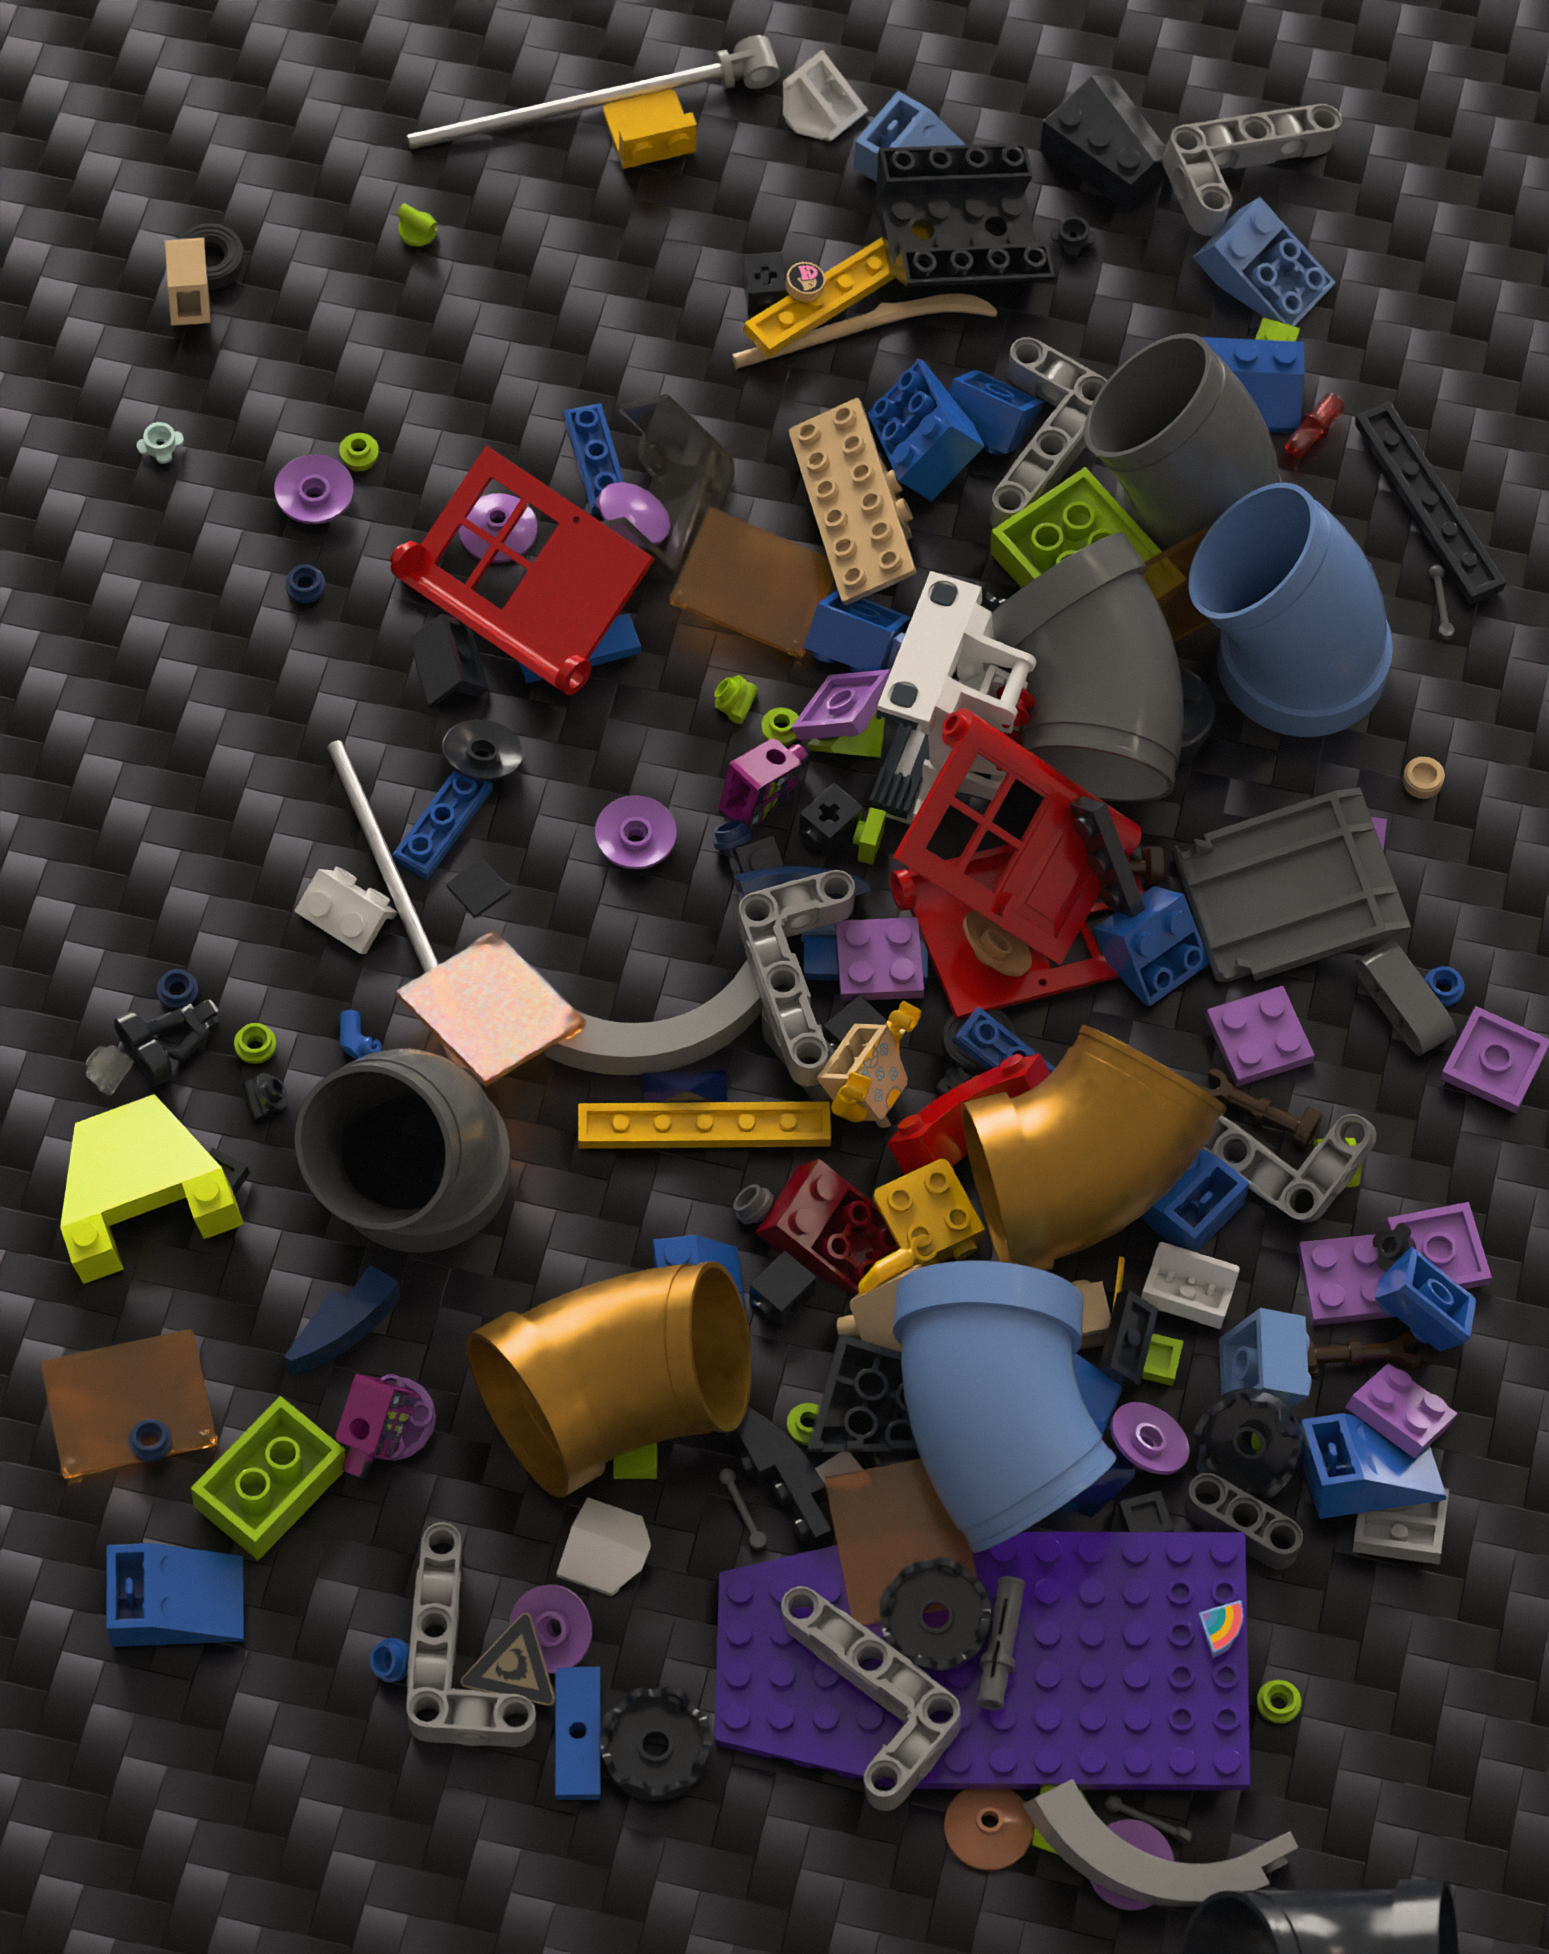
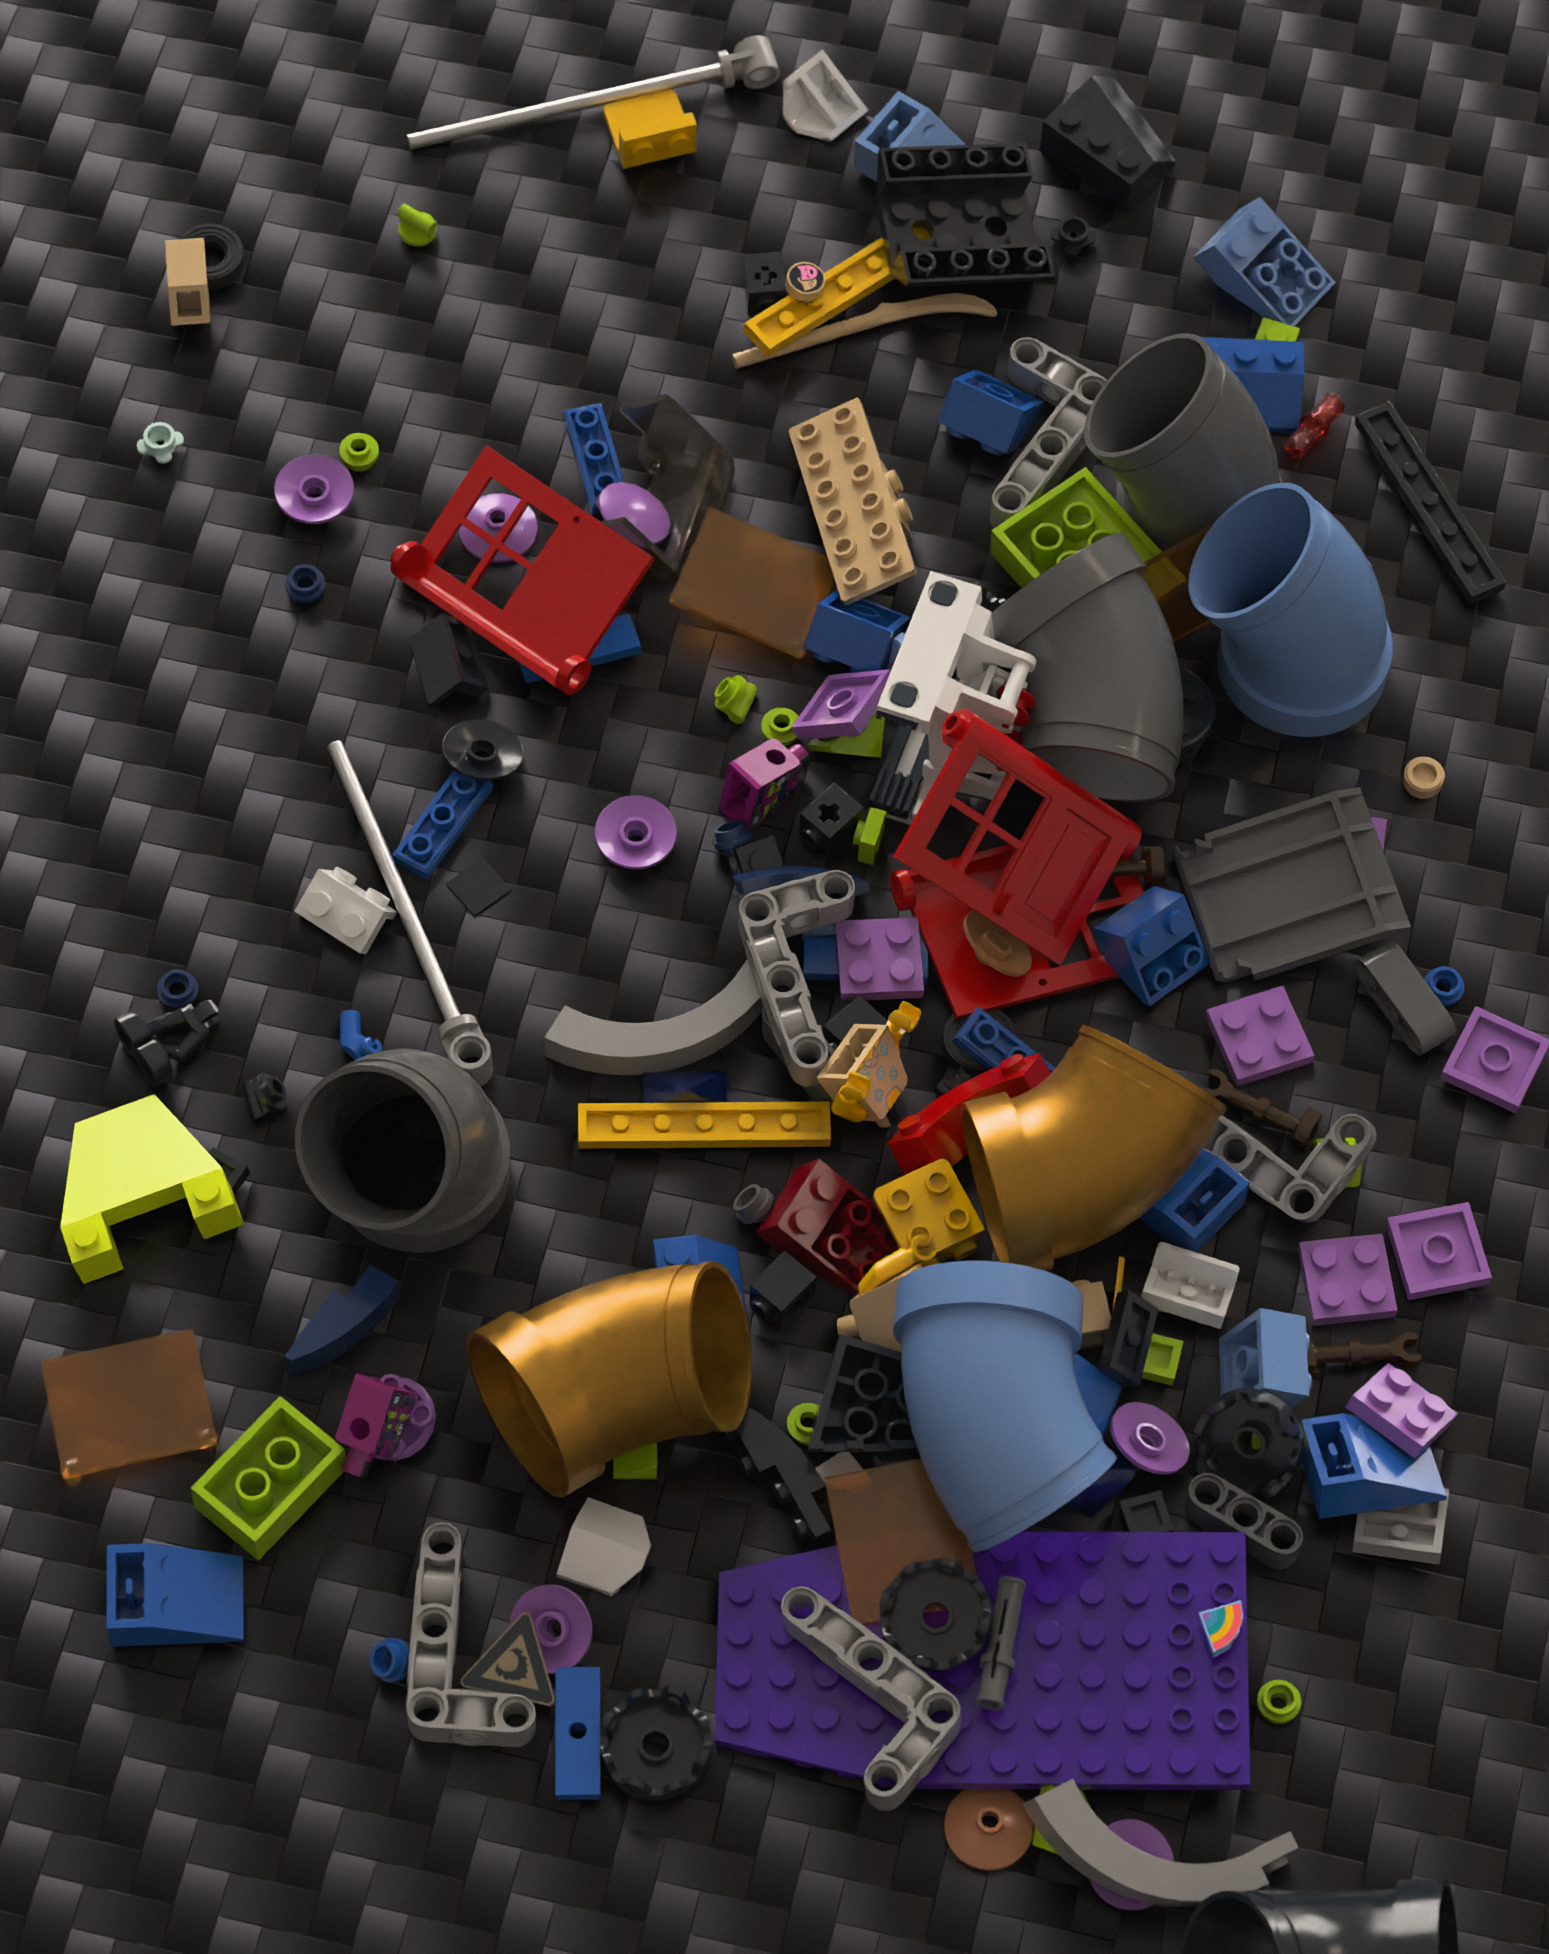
clear plate [86,1045,134,1096] -> none
dark blue plate [128,1419,172,1462] -> none
lime plate [234,1023,276,1064] -> none
clear orange piece [396,931,586,1086] -> none
dark grey hinge [719,1468,767,1550] -> none
blue slope [868,359,984,501] -> none
black plate [1070,796,1146,917] -> none
dark grey hinge [1104,1795,1193,1844] -> none
light grey beam [1162,104,1342,236] -> none
black plate [1373,1223,1416,1271] -> none
blue slope [1374,1246,1476,1351] -> none
dark grey hinge [1429,565,1455,640] -> none

